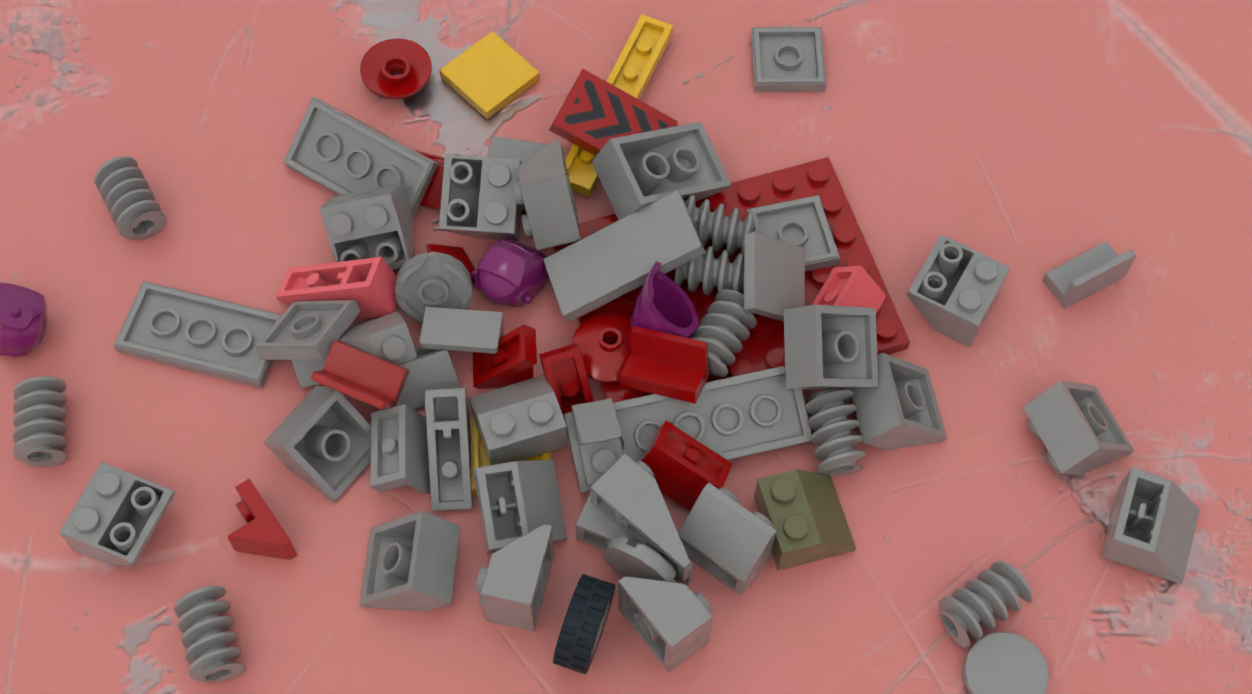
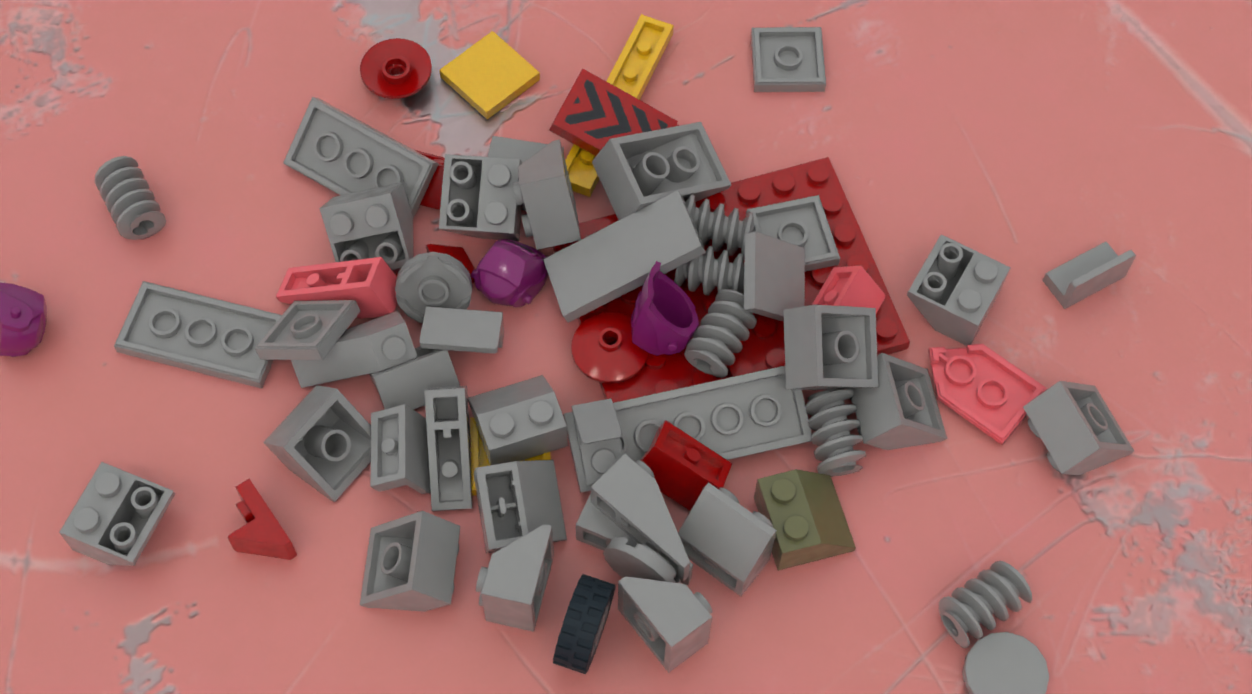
light grey piece [13,376,67,467] -> none
light grey piece [174,586,245,682] -> none
red panel [311,340,410,410] -> none
red slope [473,324,537,389] -> none
red slope [539,343,594,414] -> none
red panel [620,326,709,404] -> none
light grey slope [1101,468,1200,584] -> none
none -> coral tile [928,344,1047,445]

